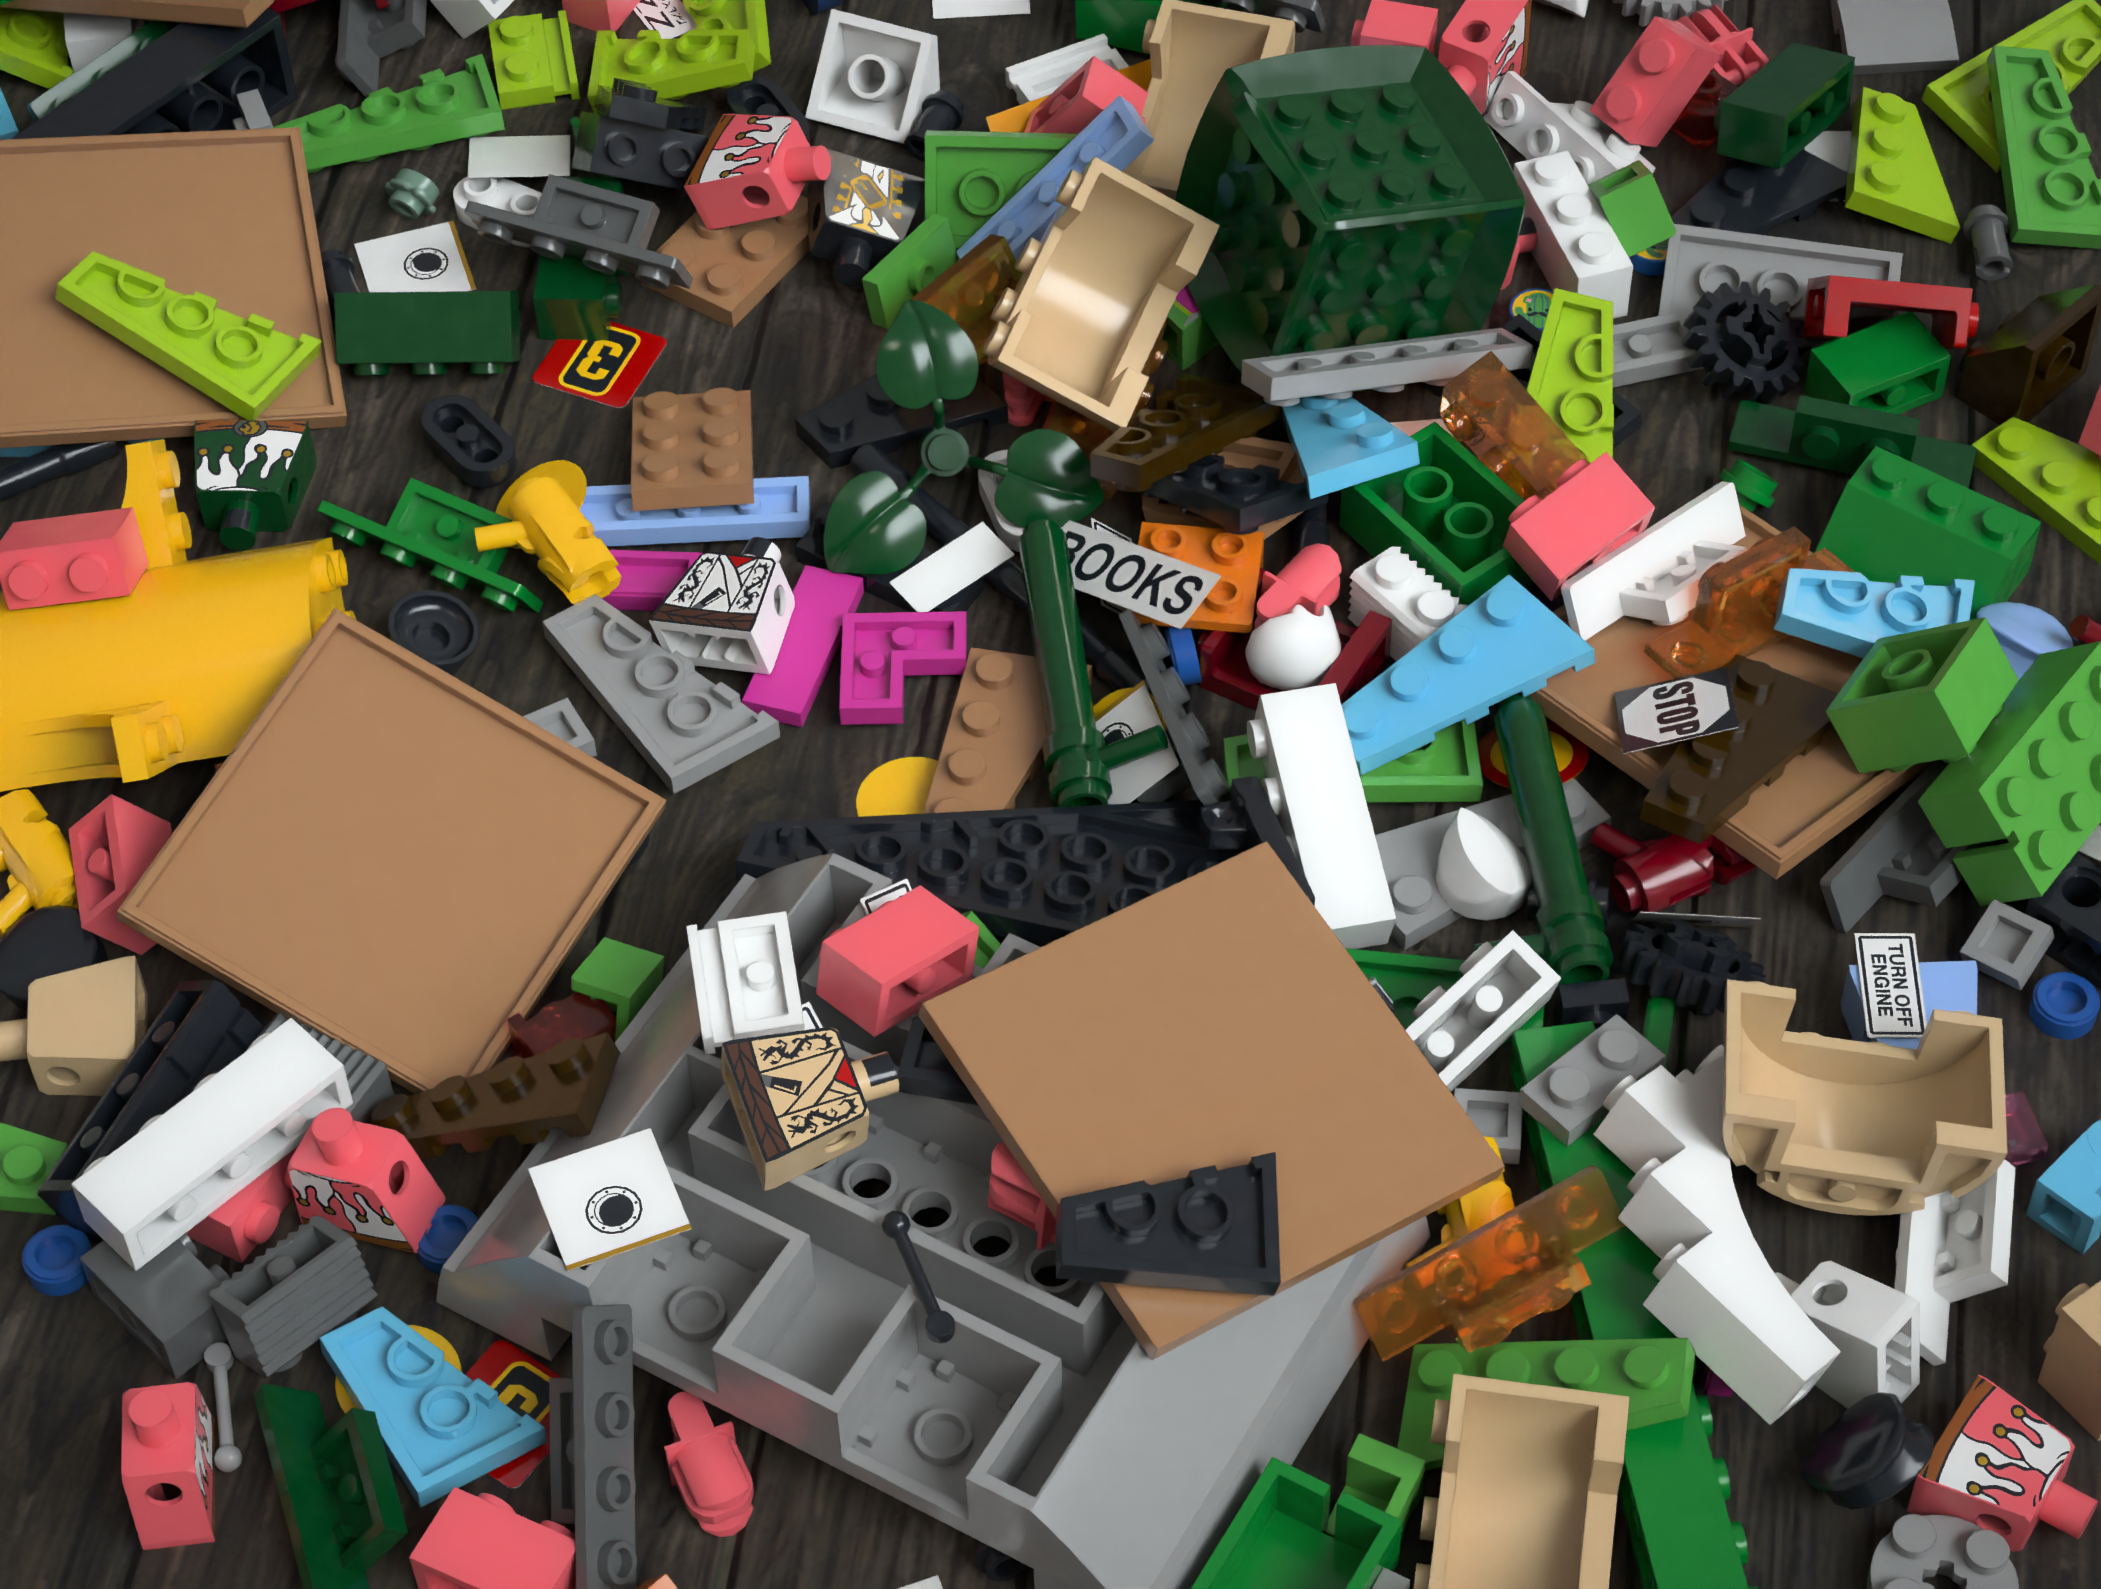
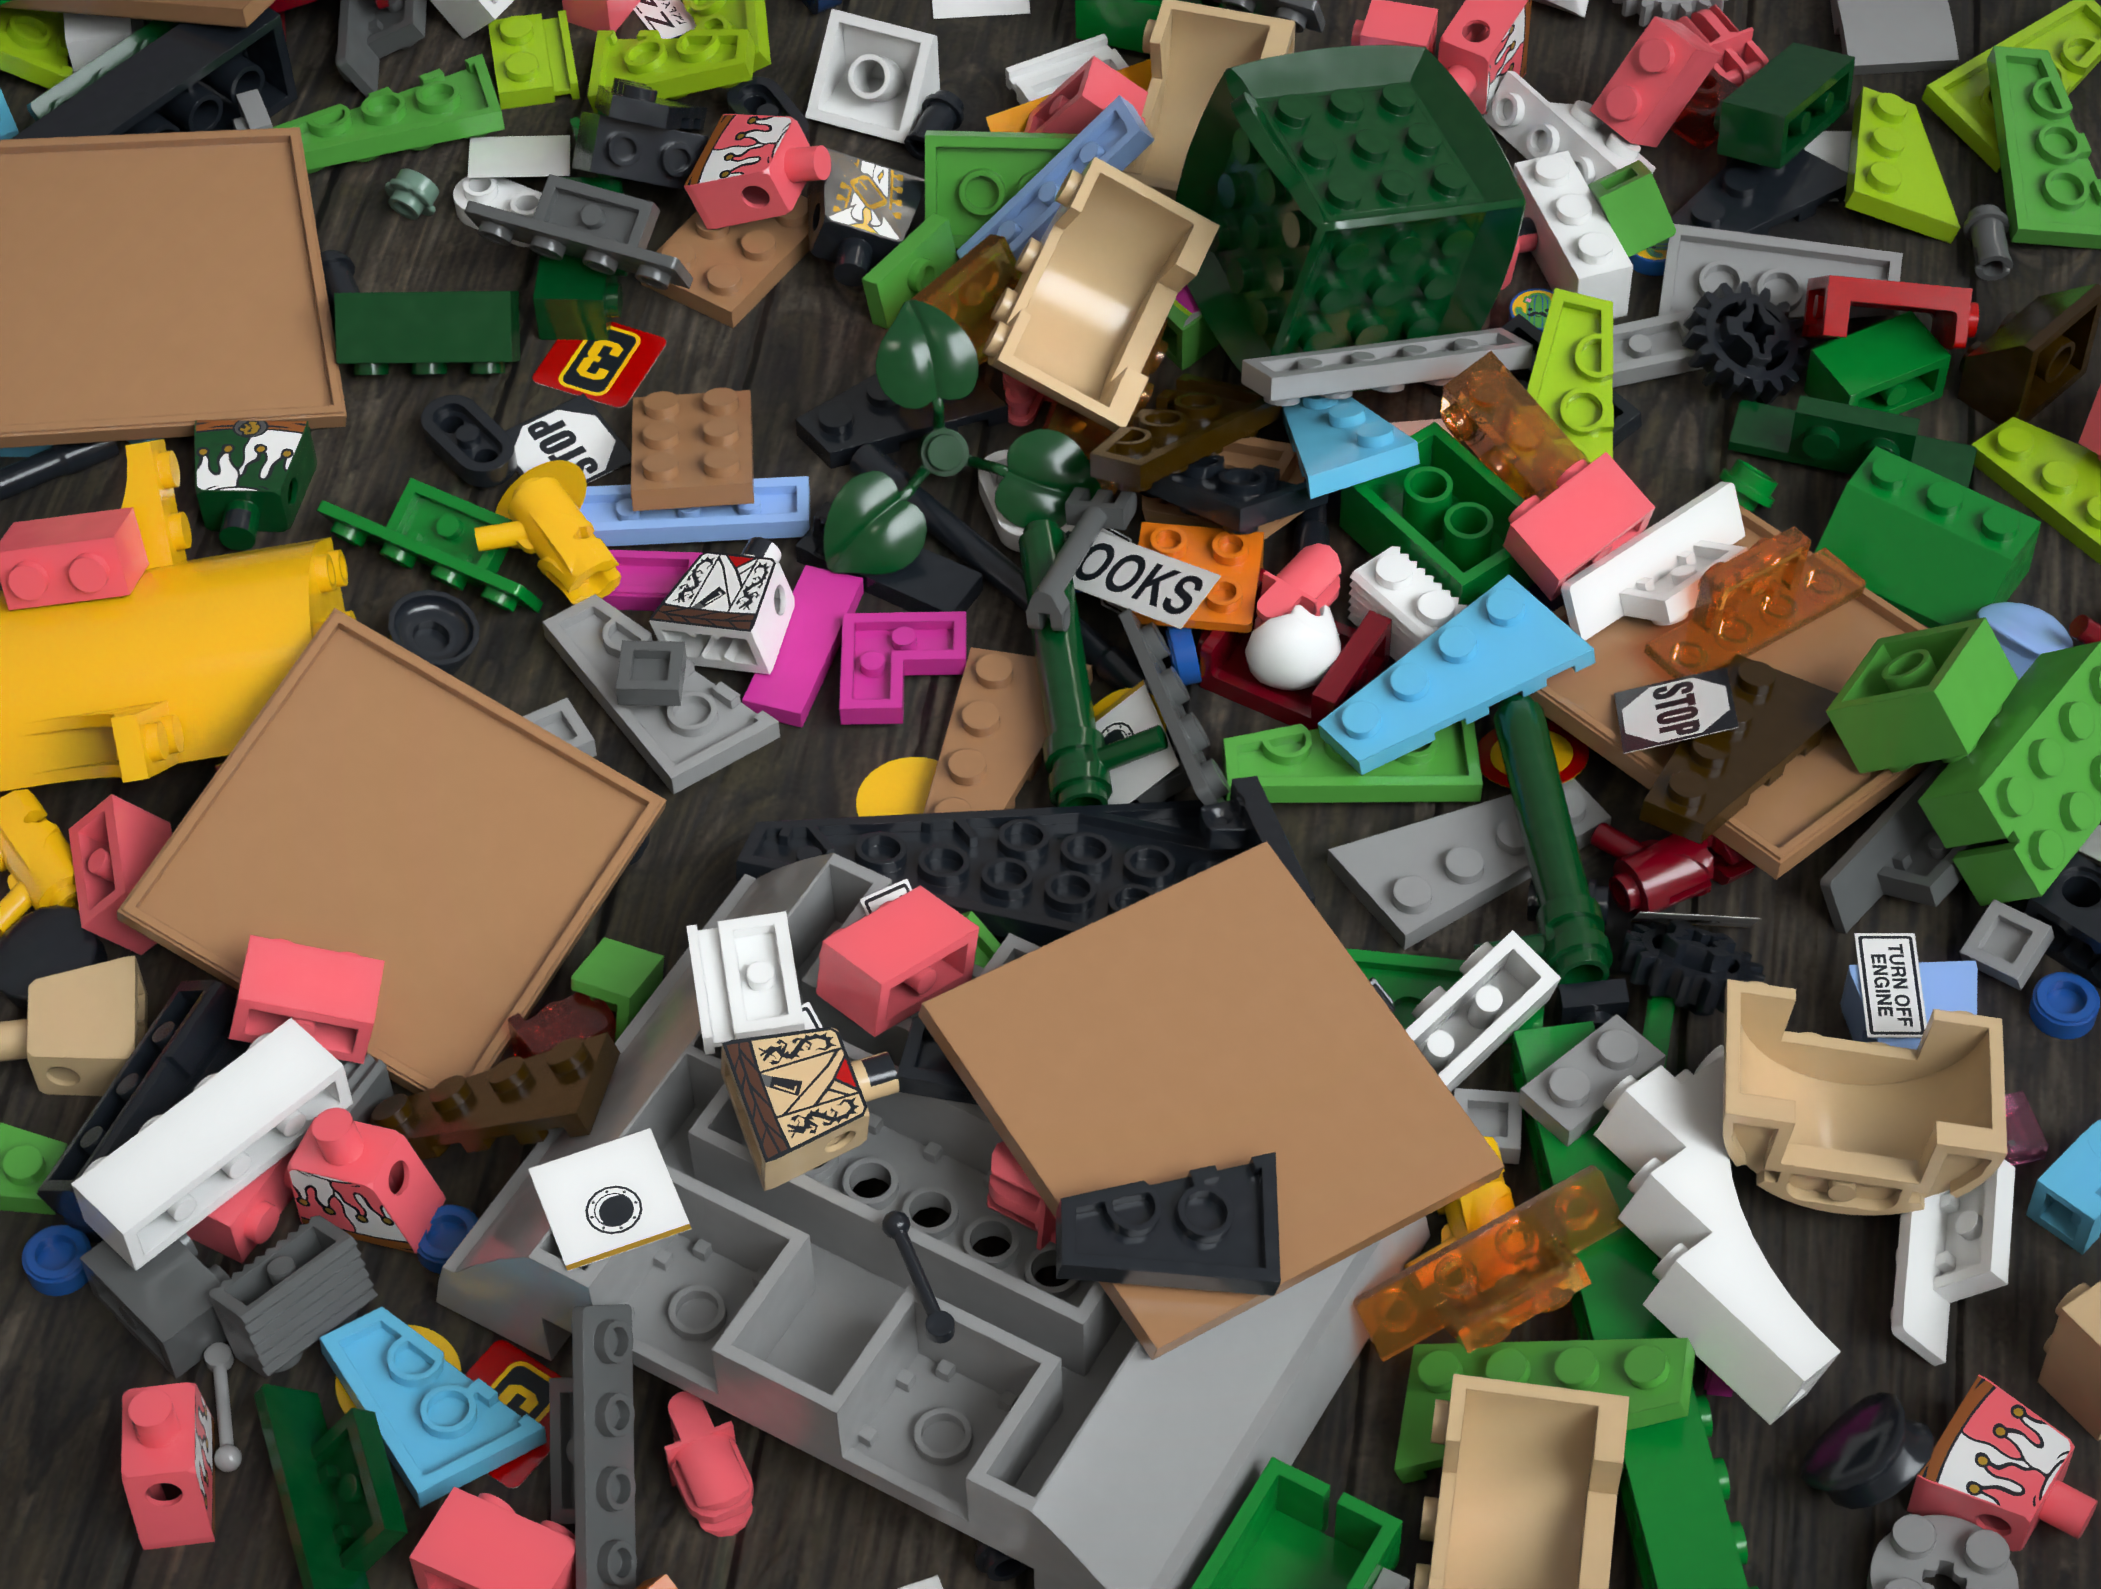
lime wing [55,251,322,421] -> none
white sticker [354,221,476,292] -> none
white sticker [889,522,1015,612] -> none
white brick [1247,683,1396,949] -> none
bright green panel [1325,1433,1426,1539] -> none
white piece [1436,807,1532,921] -> none
medium azure wing [1773,568,1975,658] -> none
white torso [1775,1261,1920,1409] -> none
none -> coral brick [229,935,385,1064]
none -> sticker [505,394,632,483]
none -> dark grey plate [615,640,687,706]
none -> dark grey hinge [1026,487,1137,632]

